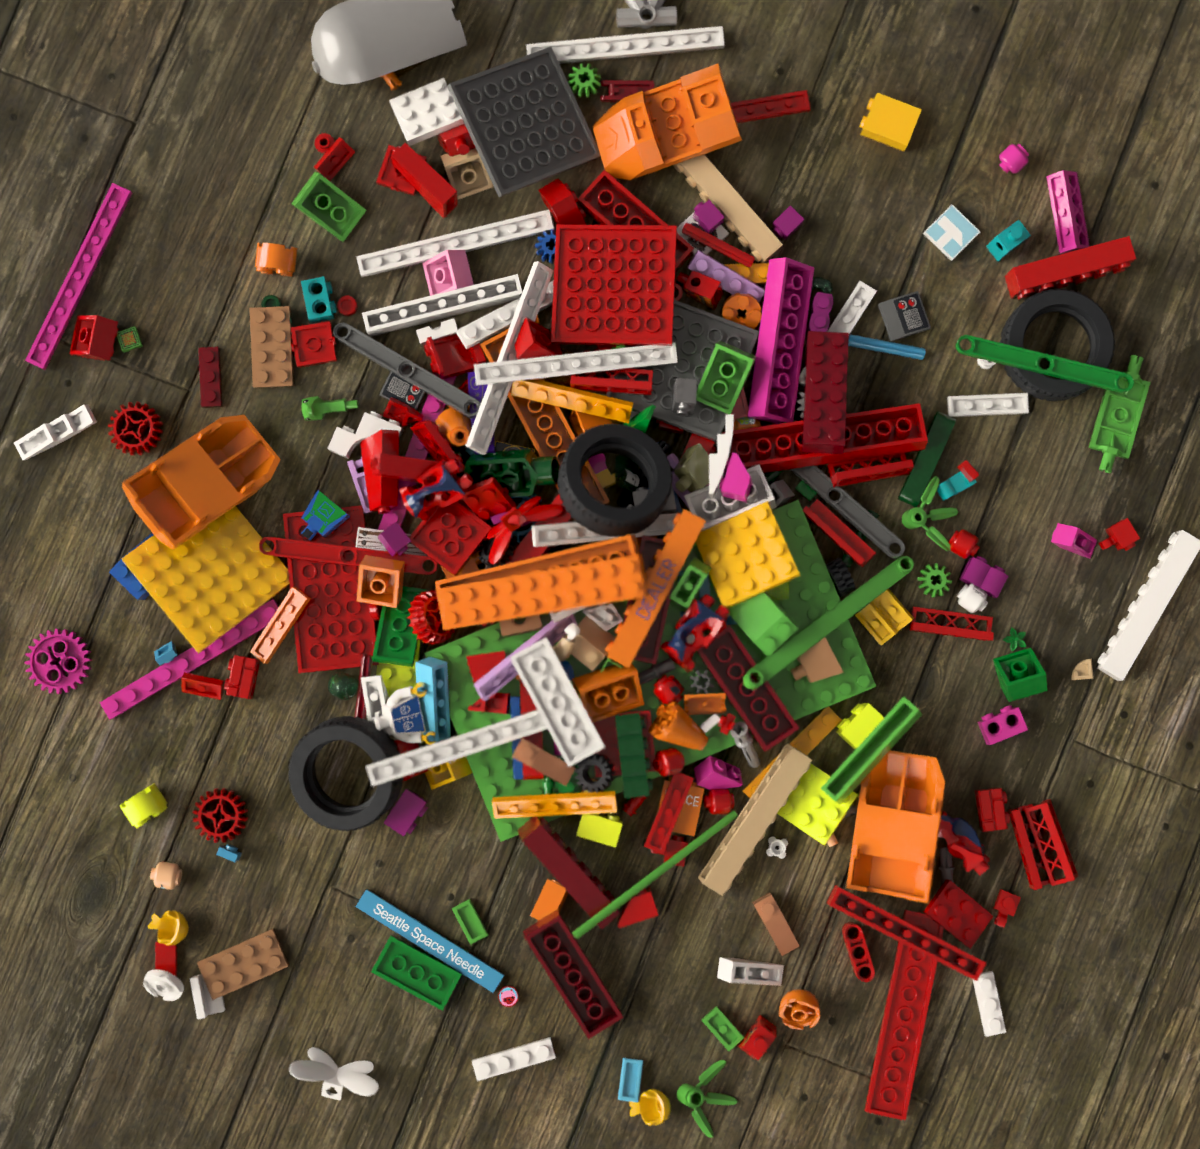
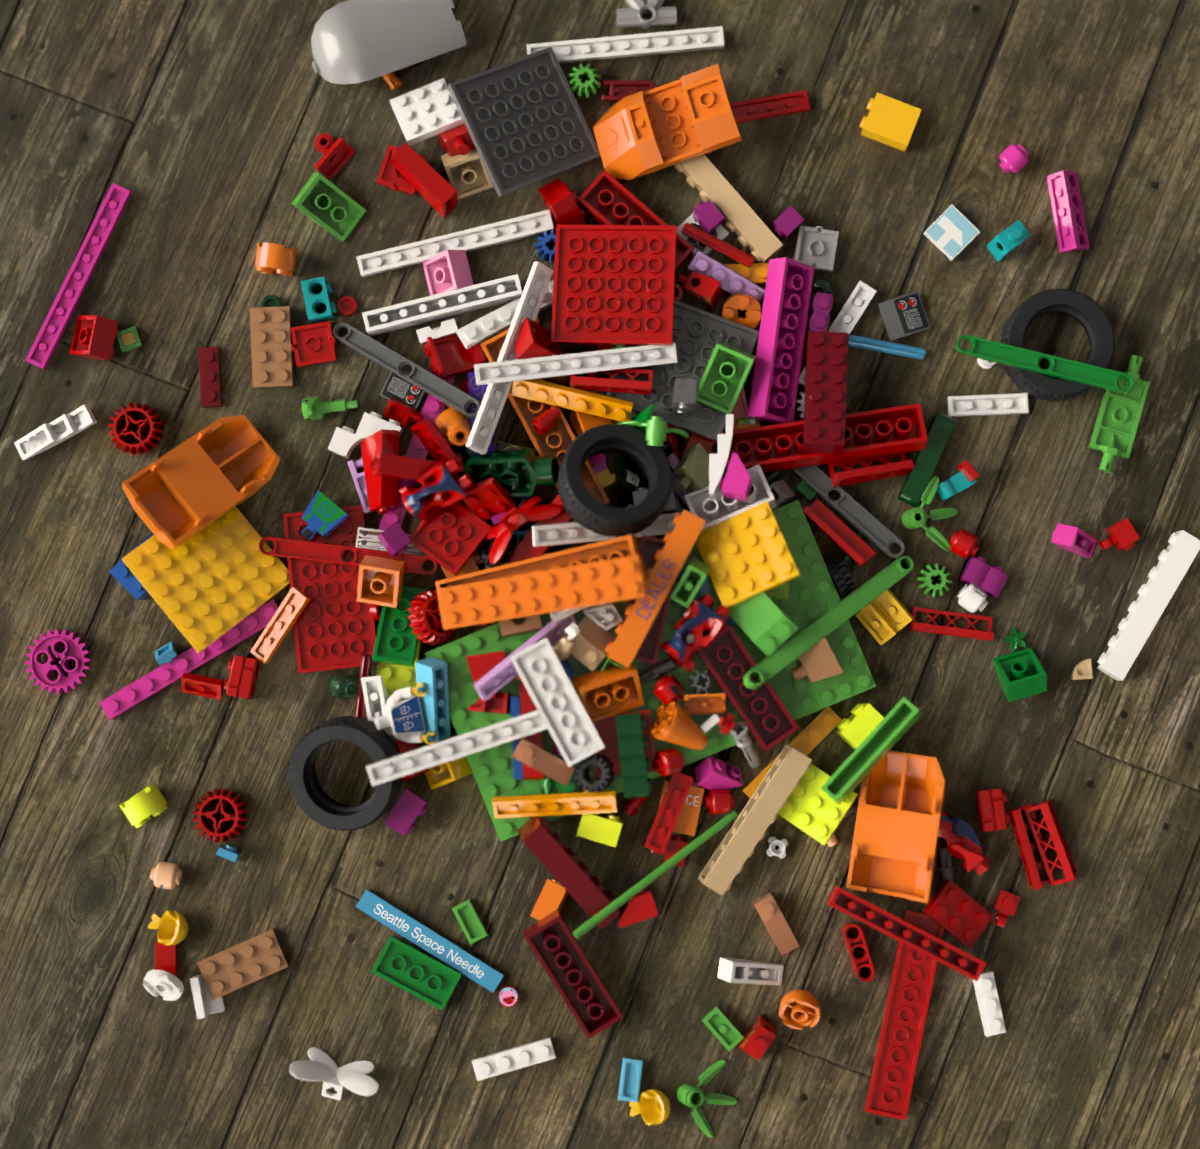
dark pink brick [977,705,1028,745] -> none
red brick [1005,236,1136,300] -> none
none -> red cone [531,406,561,435]
none -> bright green plant [617,416,689,446]
none -> red cylinder [666,432,681,458]
none -> light grey plate [794,225,839,272]

